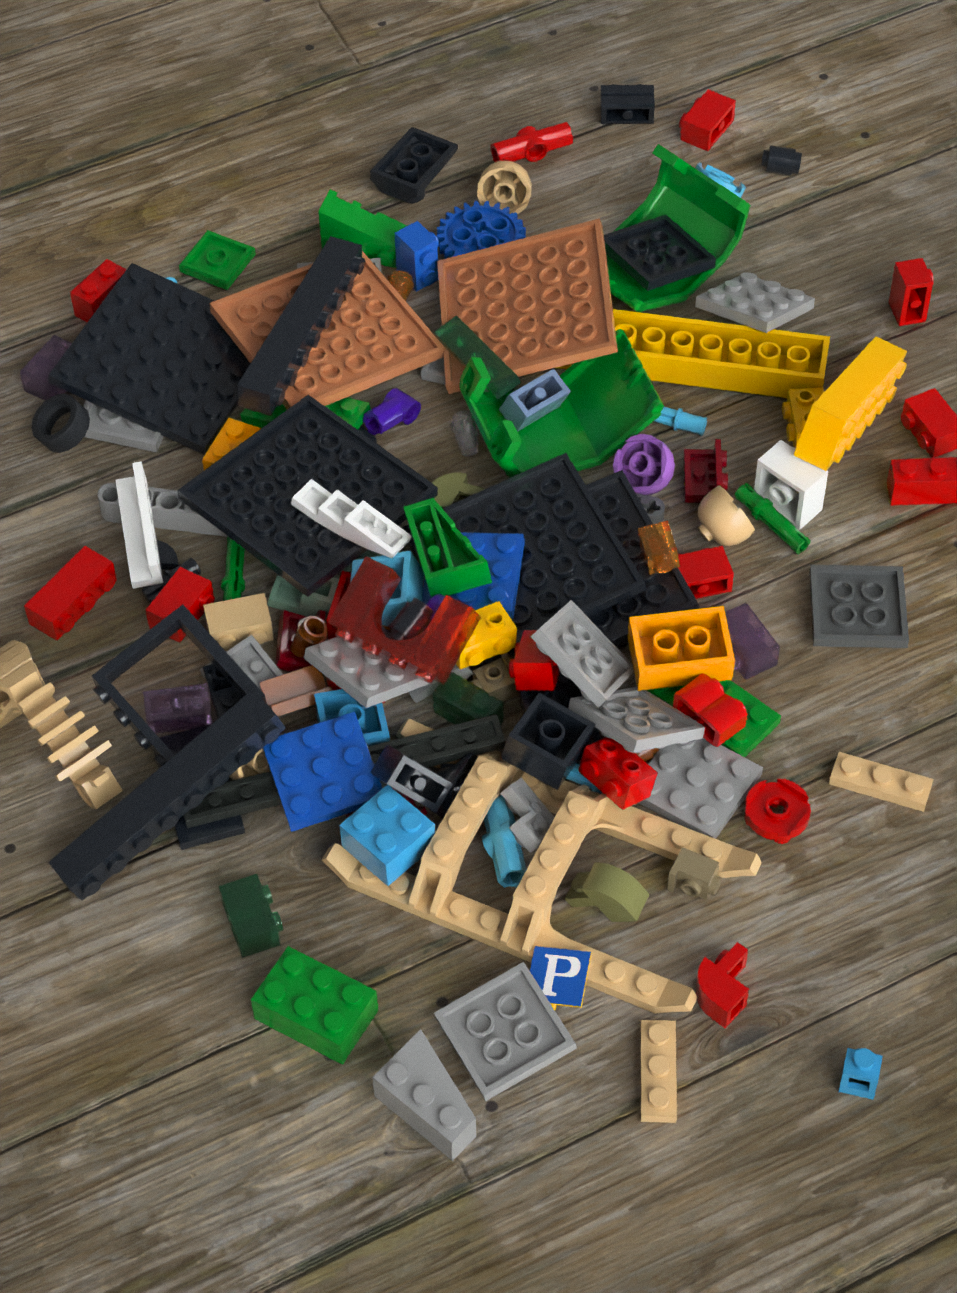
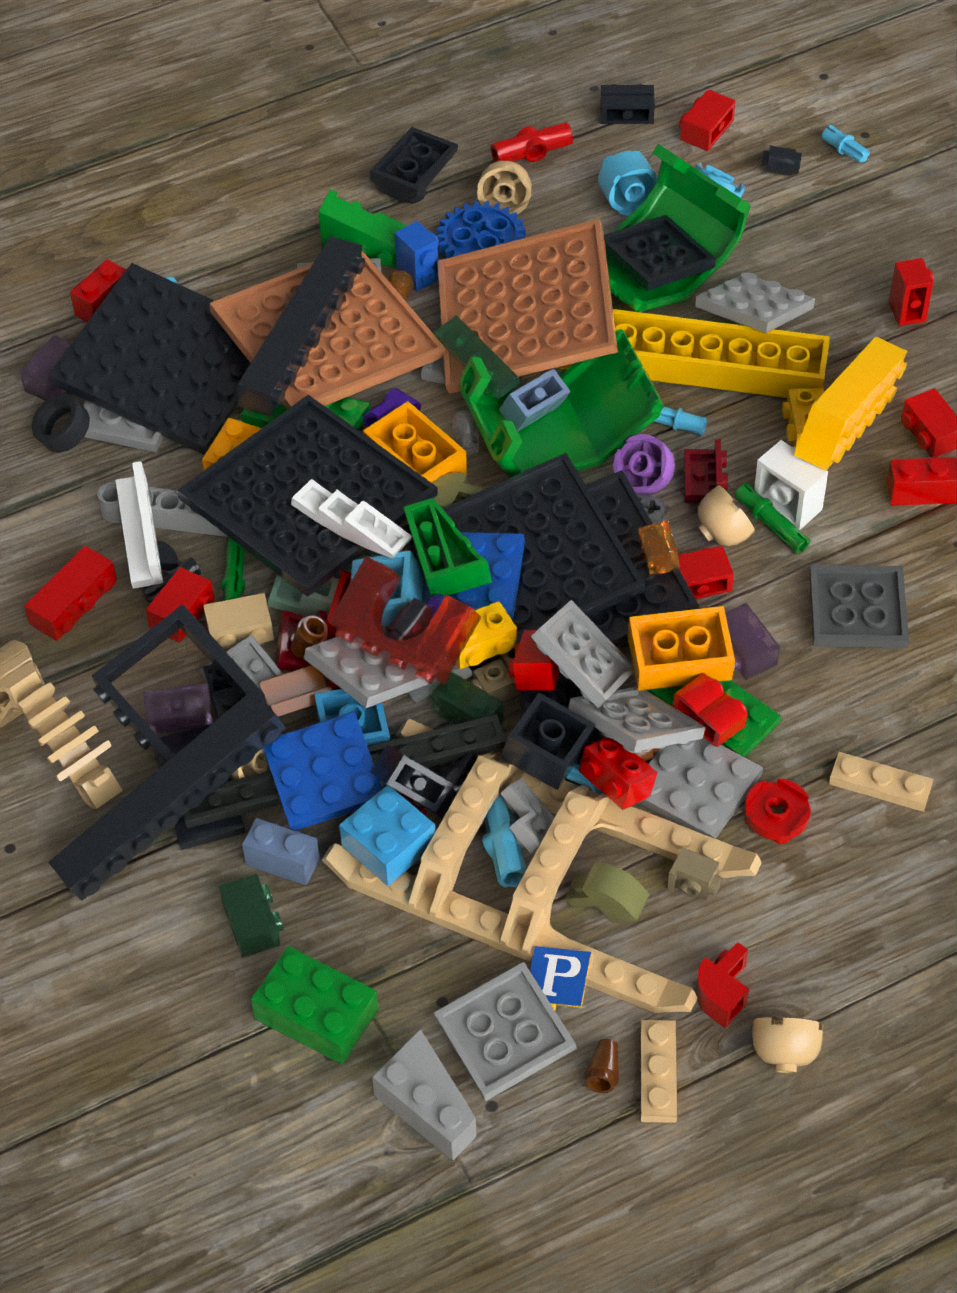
green plate [179,230,256,290] -> none
dark azure brick [839,1048,883,1100] -> none
none -> sand blue brick [242,818,320,886]
none -> light orange brick [363,401,467,483]
none -> reddish brown cone [584,1039,619,1093]
none -> medium azure brick [598,151,658,216]
none -> tan cylinder [752,1017,823,1073]
none -> medium azure axle [822,125,870,163]

